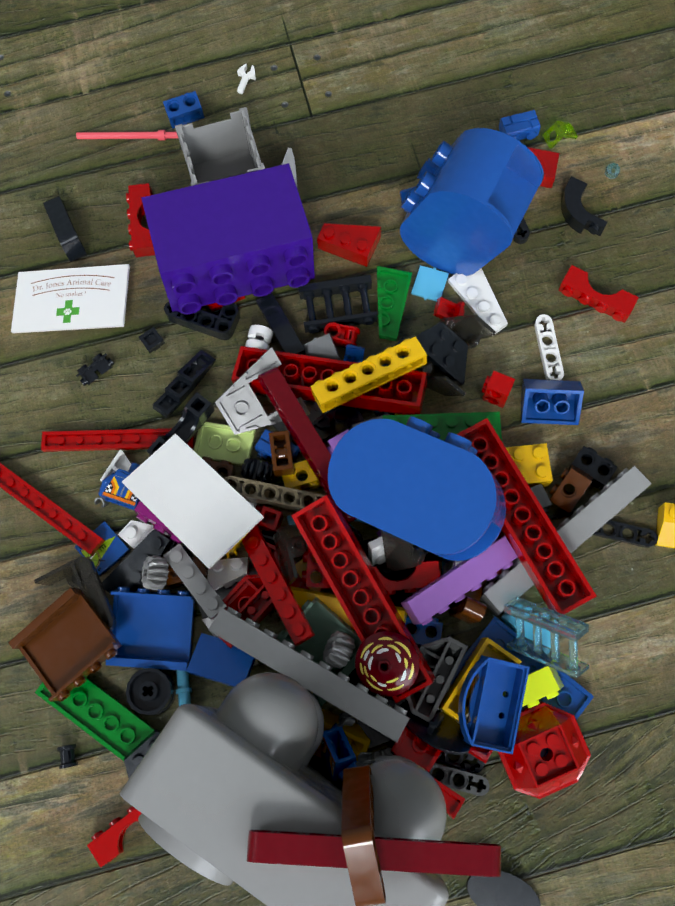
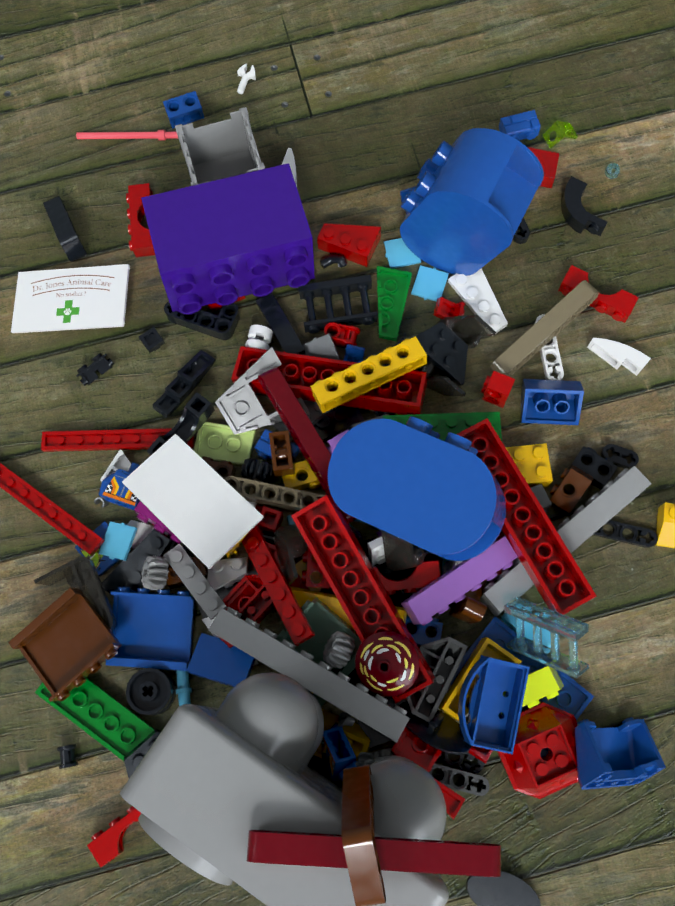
none -> medium azure piece [98,521,138,561]
none -> black arm [320,254,347,269]
none -> medium azure piece [384,238,421,269]
none -> dark tan beam [491,280,599,377]
none -> blue windscreen [574,717,666,790]
none -> white slope [587,338,651,376]
none -> black beam [600,444,639,469]

